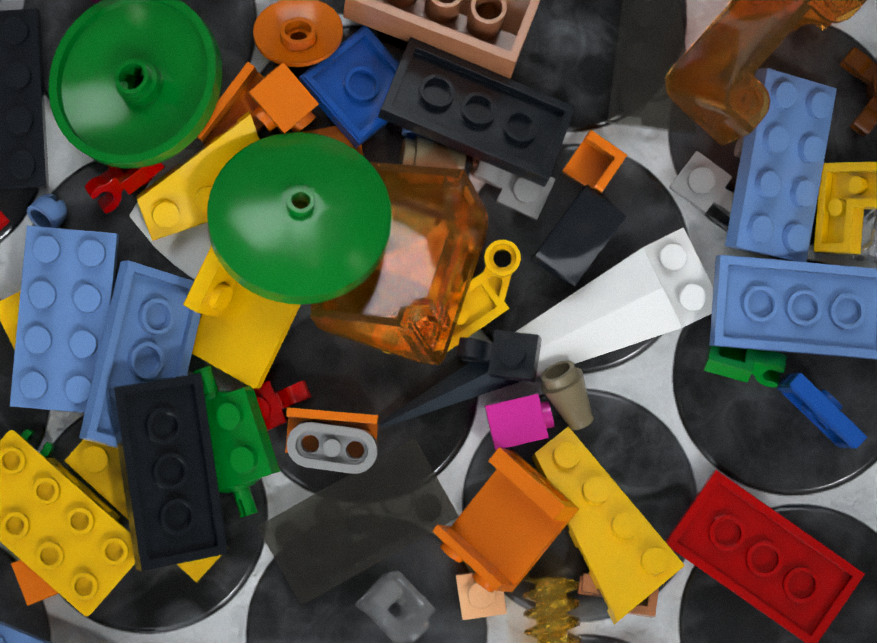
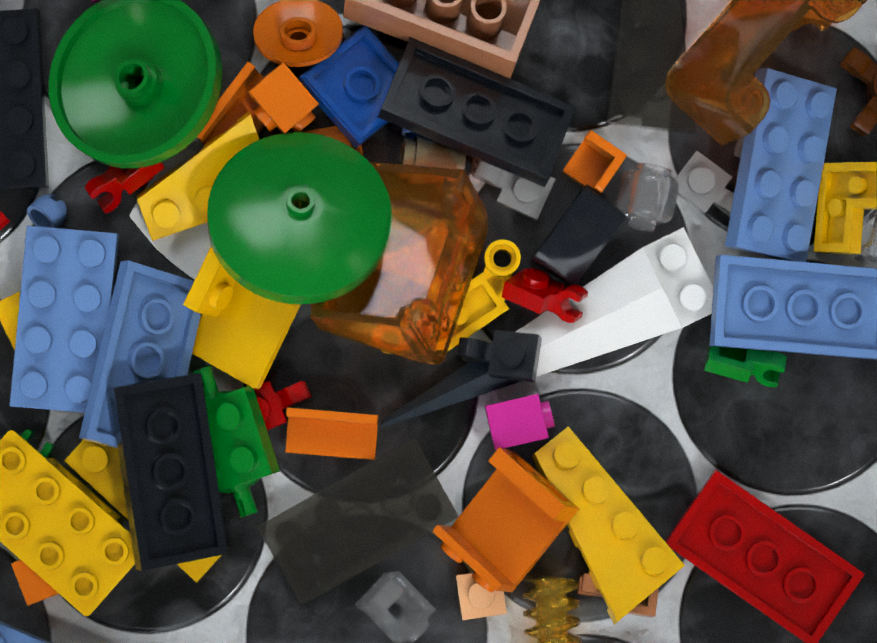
light grey plate [287,421,378,474] -> none
dark tan cone [541,361,594,430] -> none
blue plate [777,373,867,449] -> none
none -> red plate [501,268,588,323]
none -> clear head [616,163,679,232]

